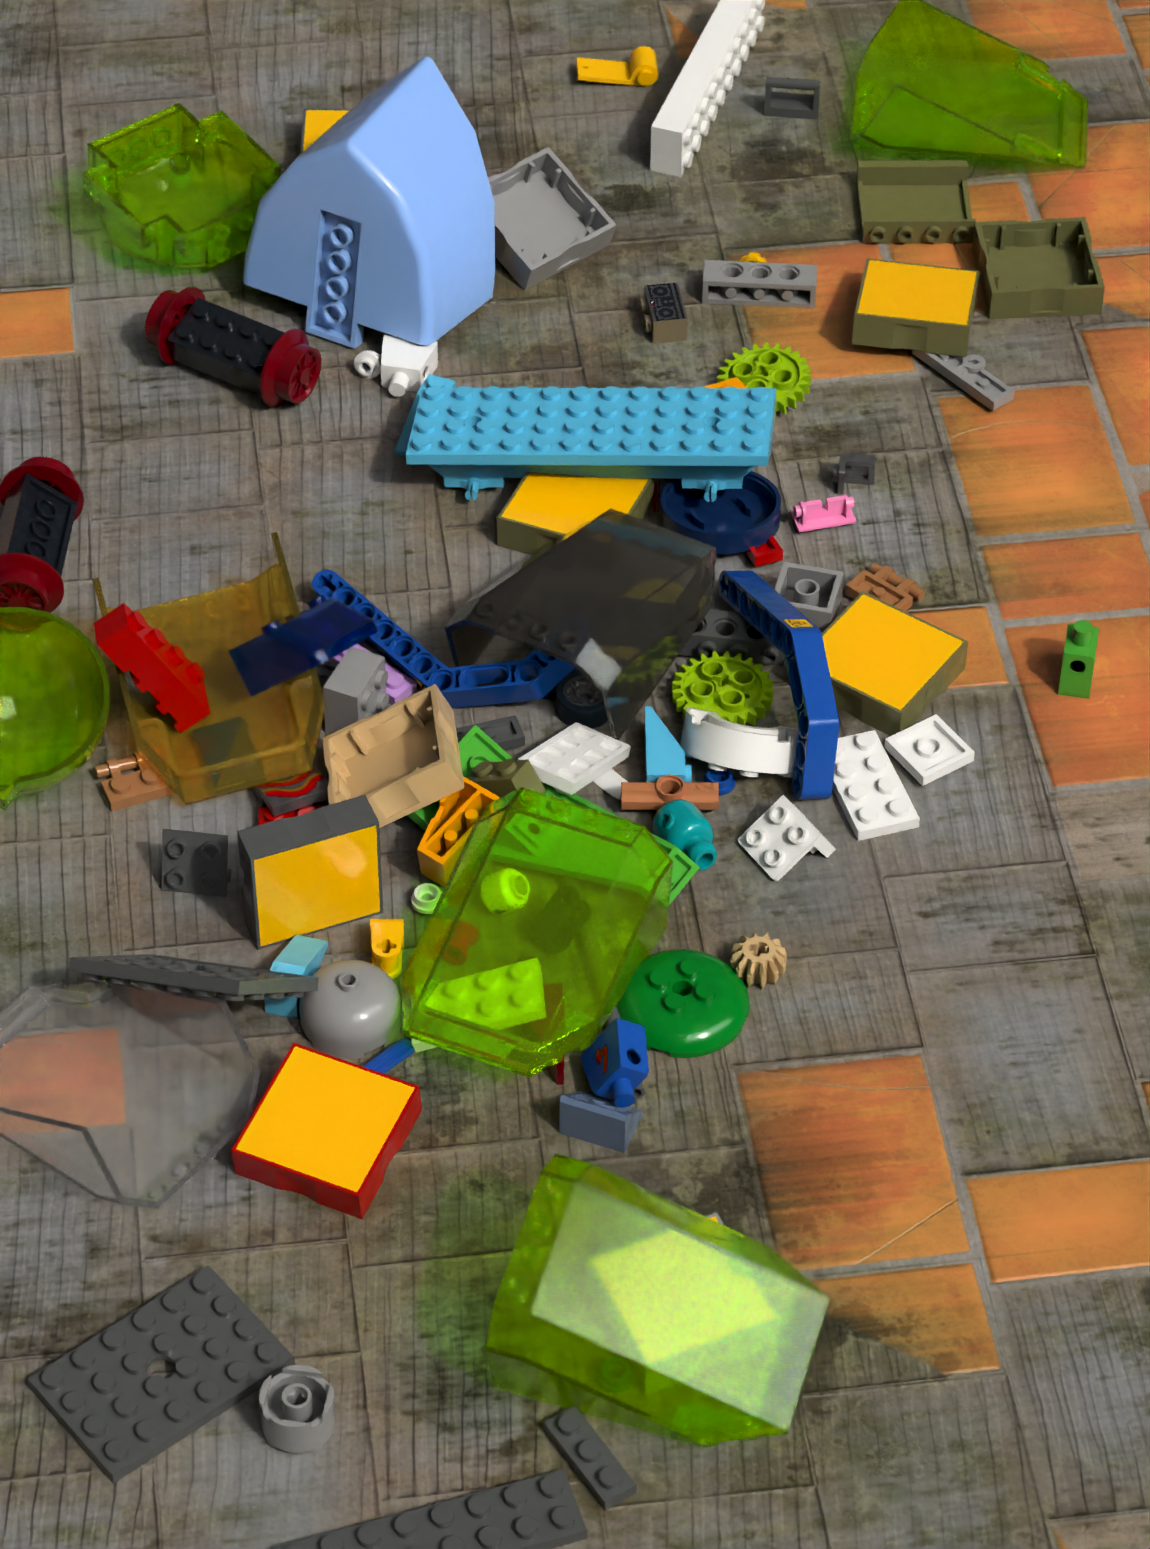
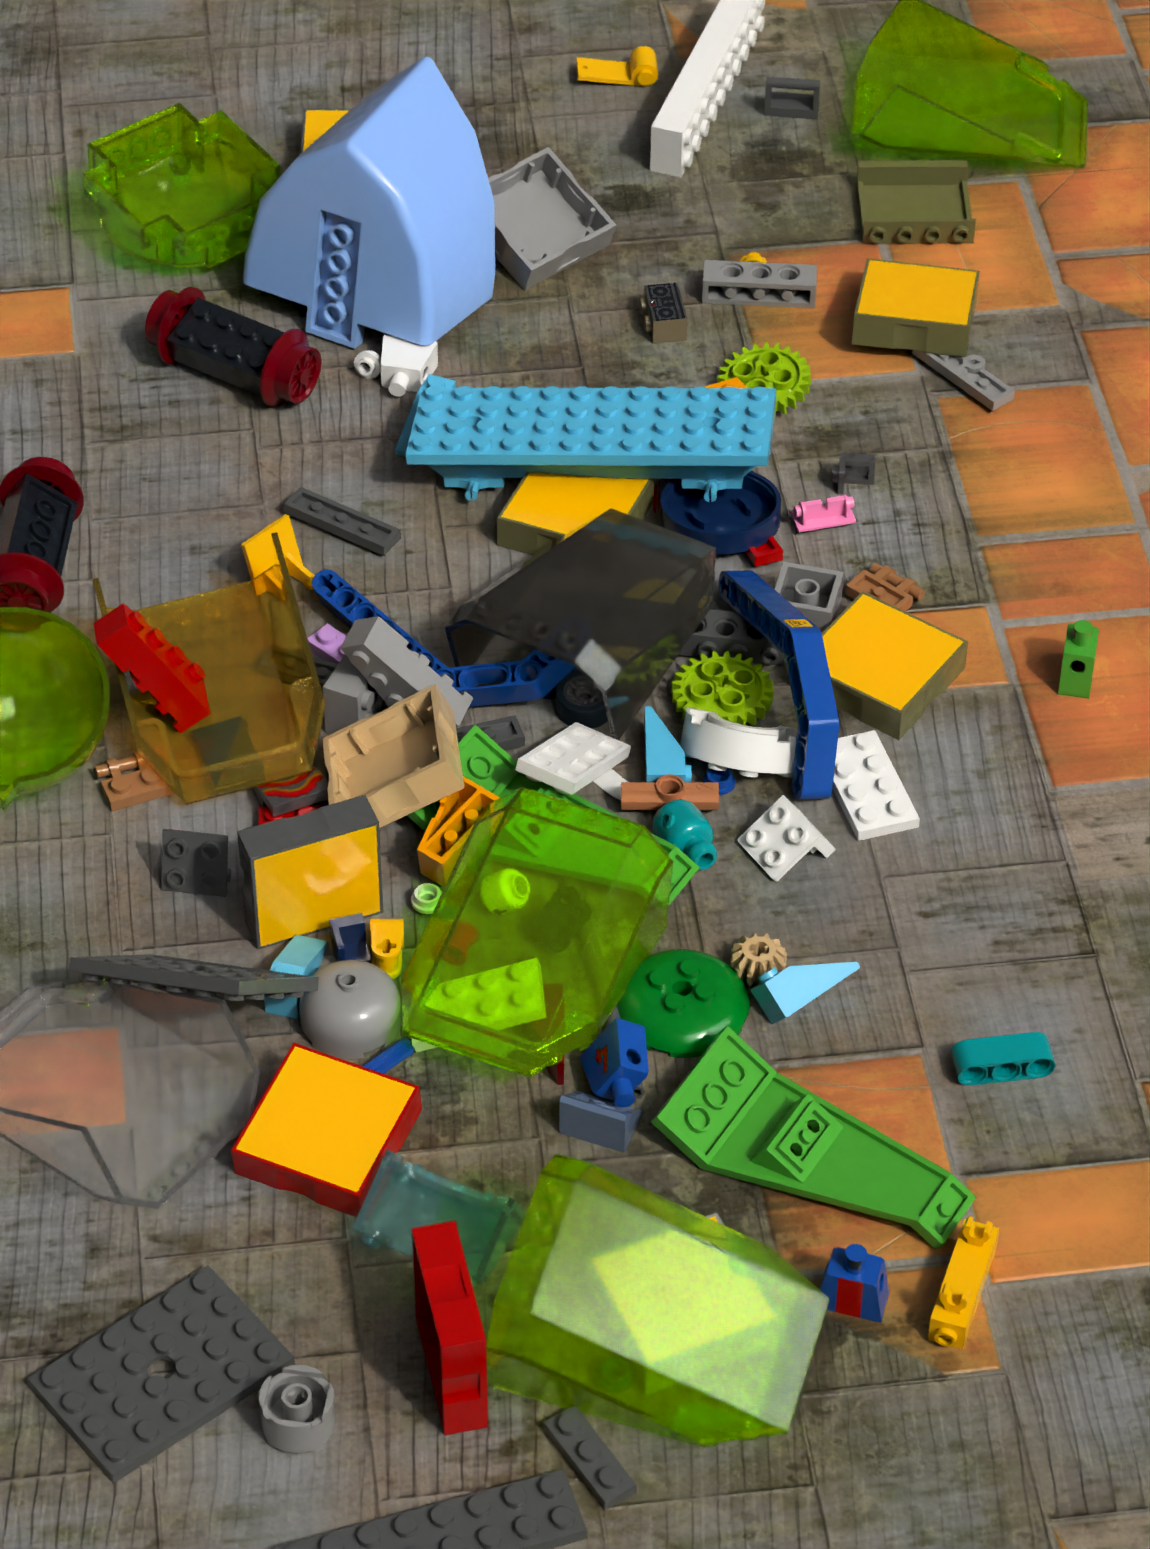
clear blue windscreen [229,595,379,697] -> none
olive brick [468,759,546,812] -> none
white plate [884,714,975,786] -> none
olive tile [972,217,1105,319] -> none
none -> yellow plate [241,514,315,605]
none -> dark grey plate [284,487,401,556]
none -> dark blue panel [329,913,372,963]
none -> light grey wedge [340,616,473,727]
none -> clear light blue windscreen [352,1150,526,1288]
none -> red tile [411,1220,488,1436]
none -> bright green wing [651,1026,976,1249]
none -> medium azure slope [751,962,861,1024]
none -> blue torso [814,1244,889,1323]
none -> yellow brick [928,1216,999,1350]
none -> teal beam [951,1032,1056,1086]

